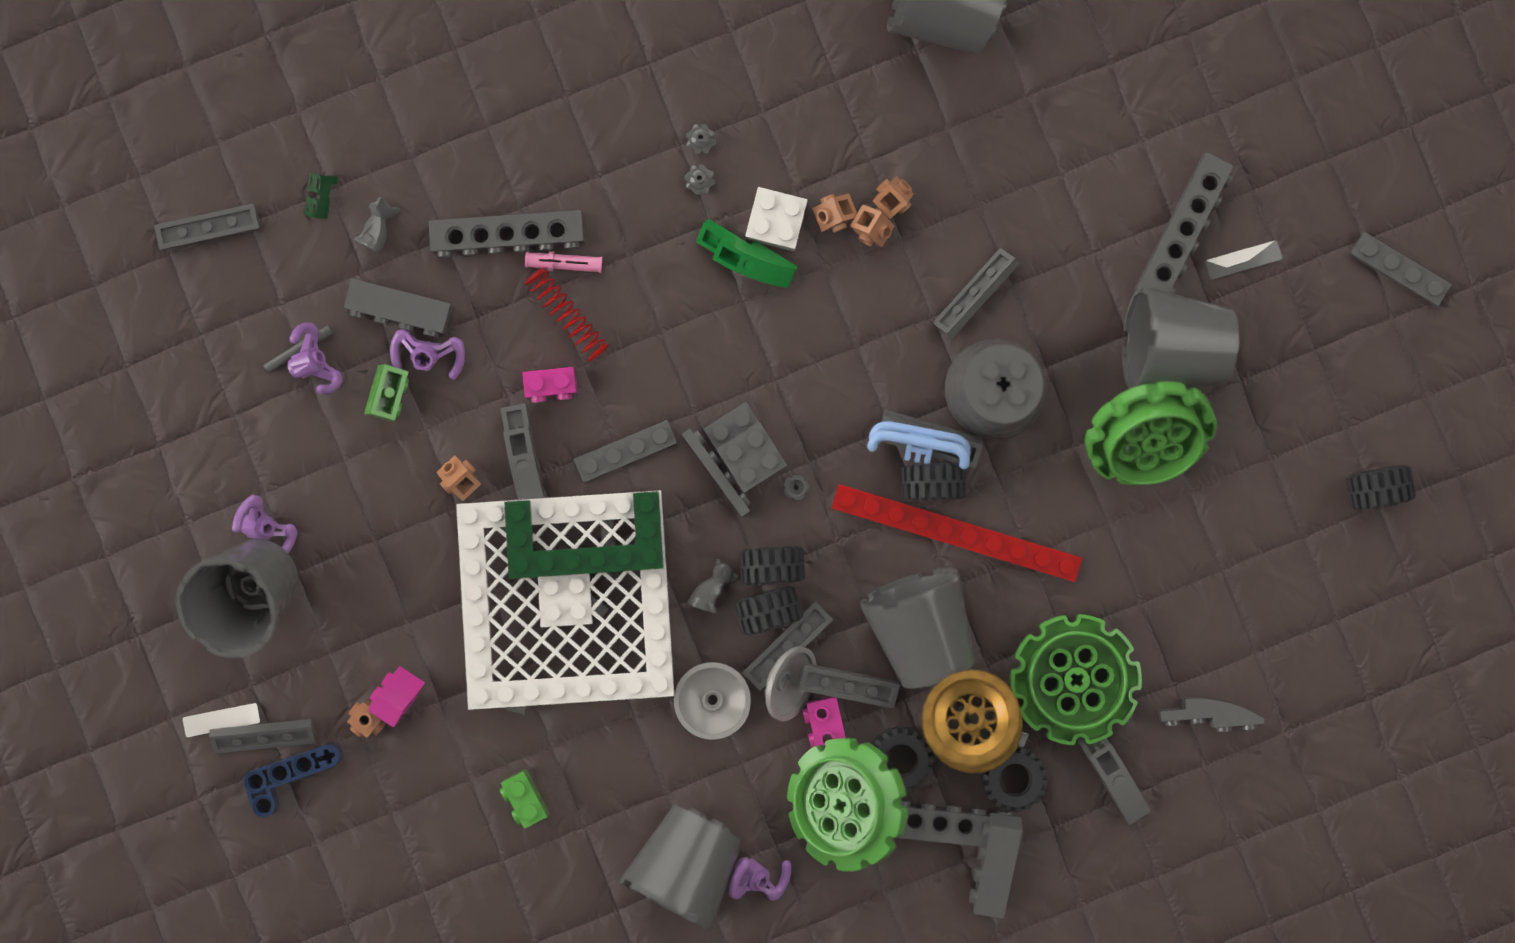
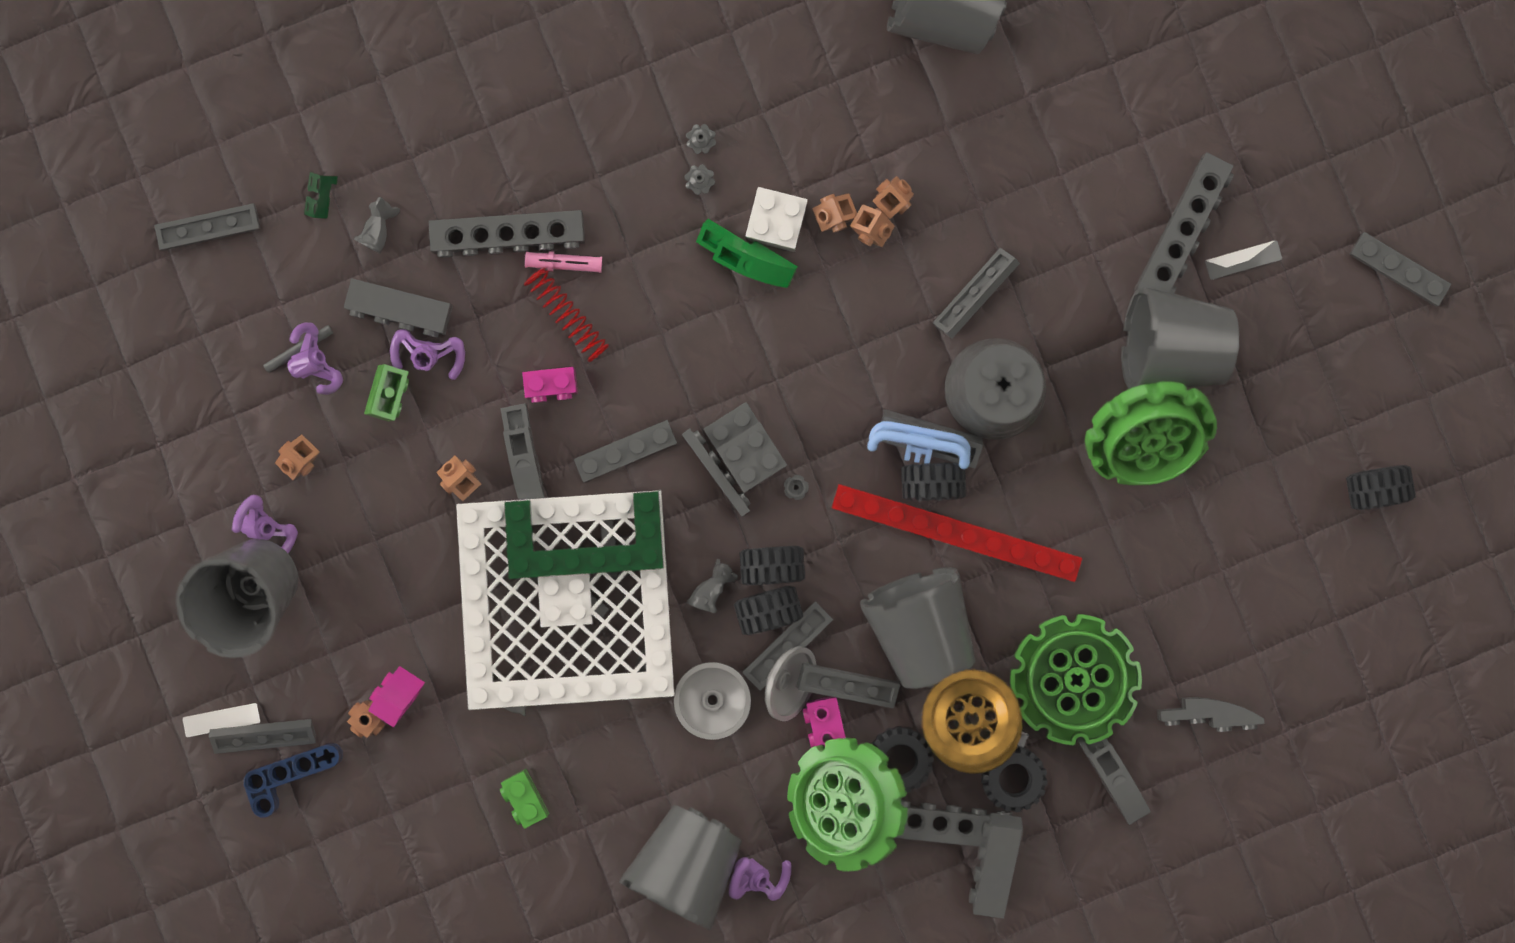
none -> nougat brick [275,435,320,480]

